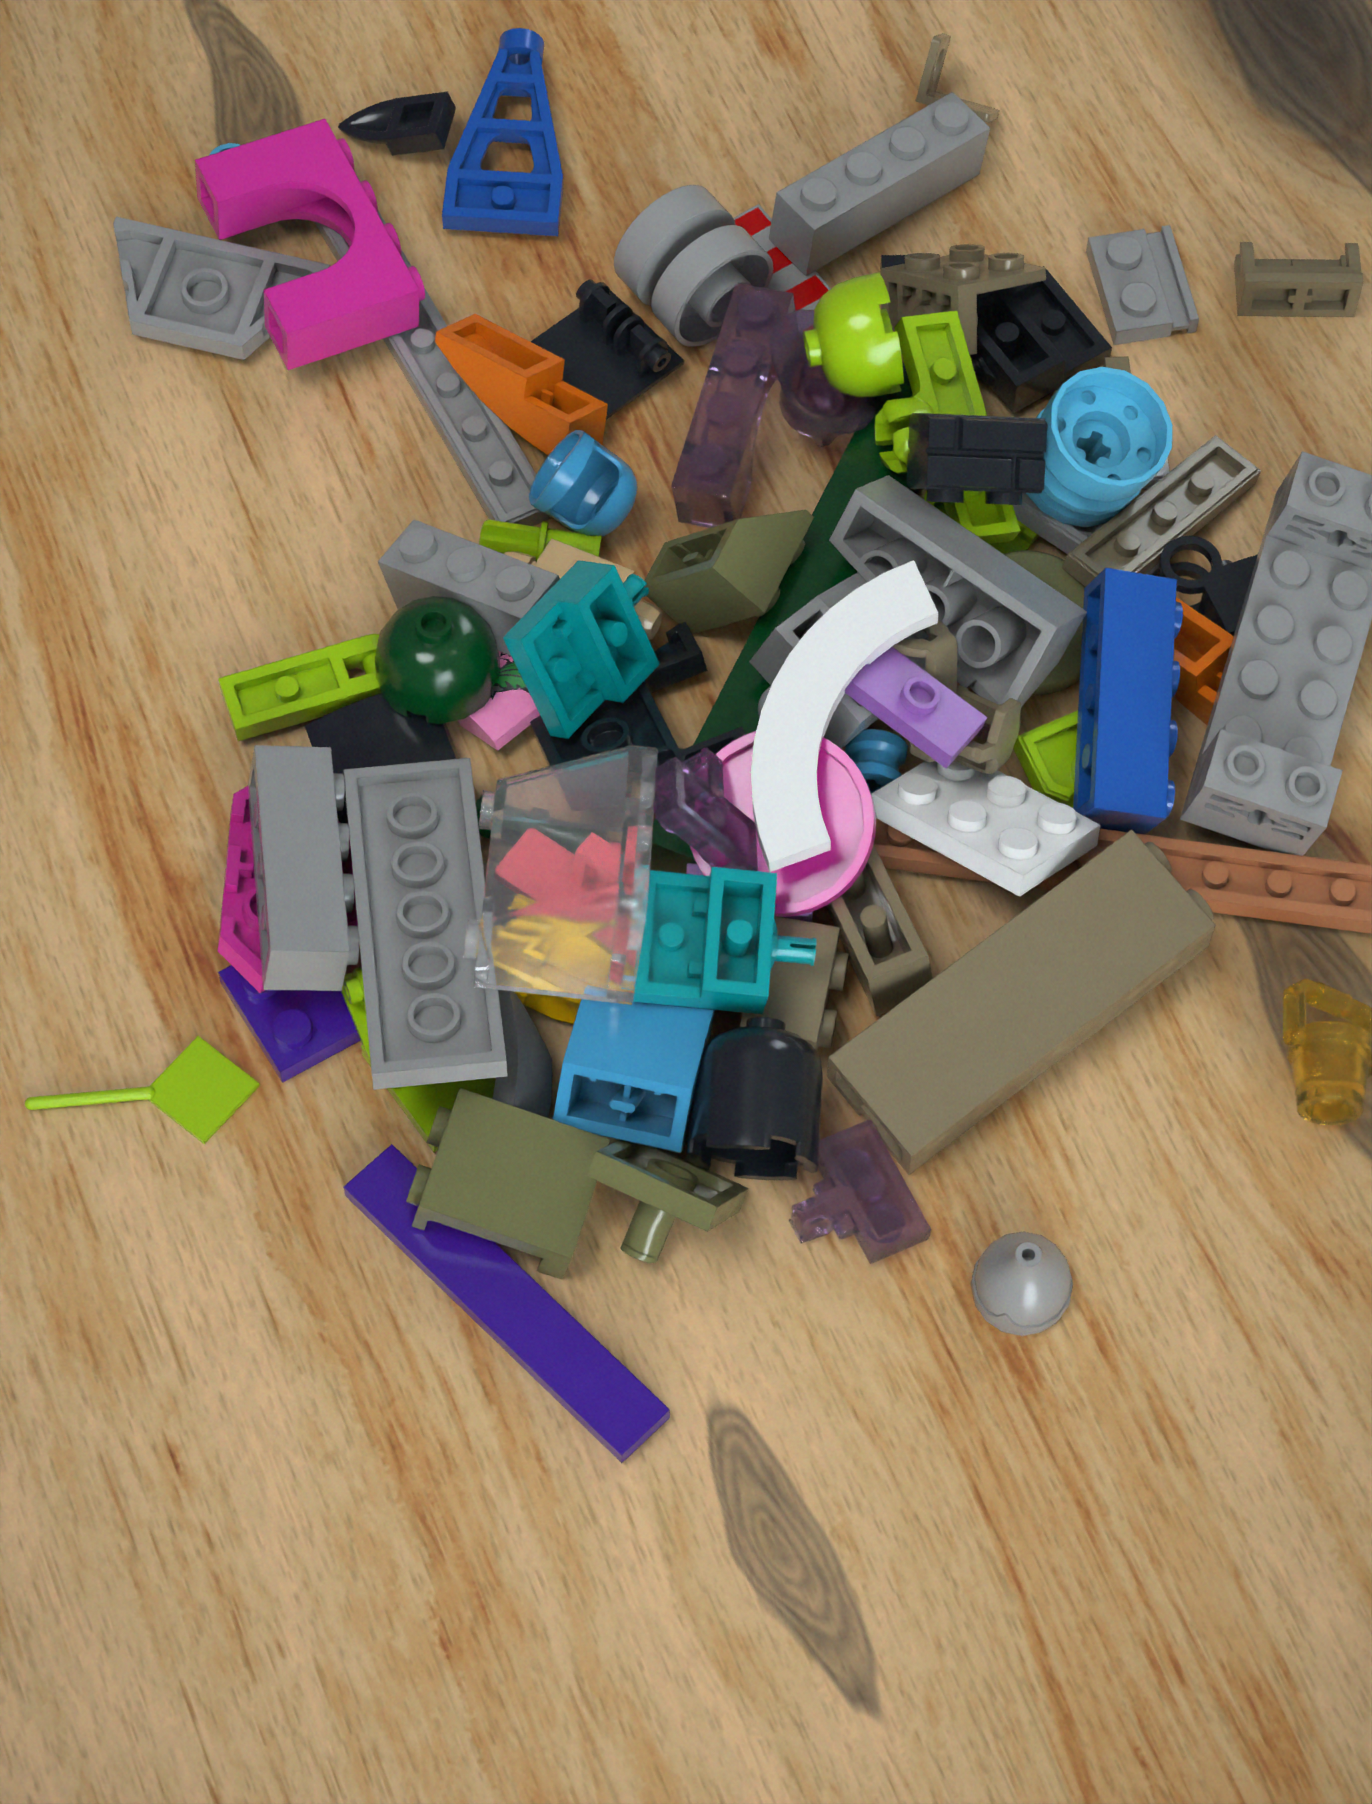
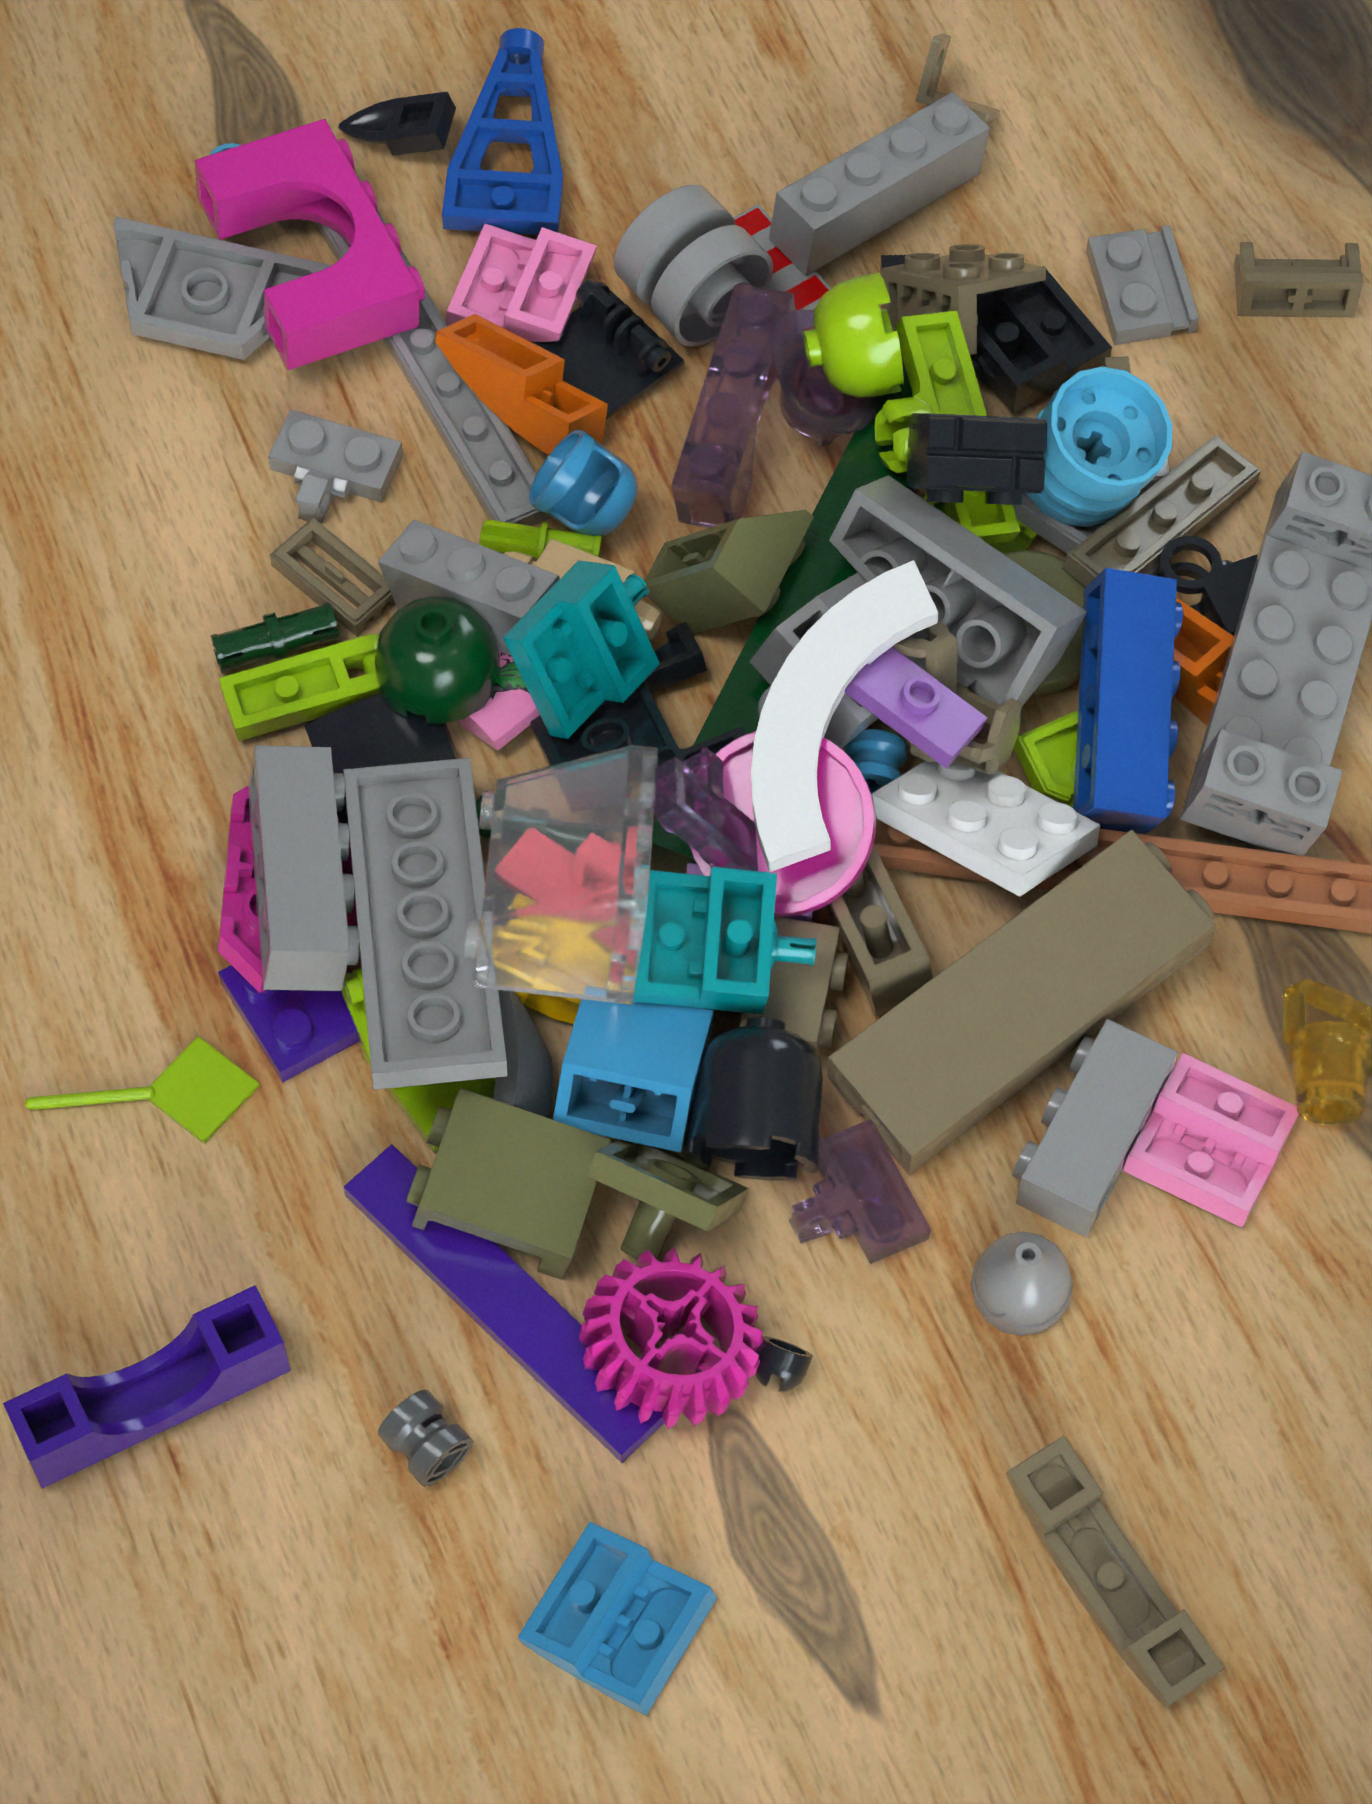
none -> dark purple arch [3,1285,291,1489]
none -> dark green pin [210,602,340,674]
none -> light grey hinge [268,409,403,524]
none -> dark tan tile [270,518,395,637]
none -> dark grey wheel [378,1389,474,1487]
none -> bright pink slope [445,224,597,342]
none -> dark azure slope [518,1522,717,1716]
none -> dark pink gear [579,1247,763,1429]
none -> black hinge [755,1336,813,1392]
none -> dark tan slope [1006,1435,1225,1708]
none -> light grey brick [1012,1019,1178,1238]
none -> bright pink slope [1123,1053,1302,1228]

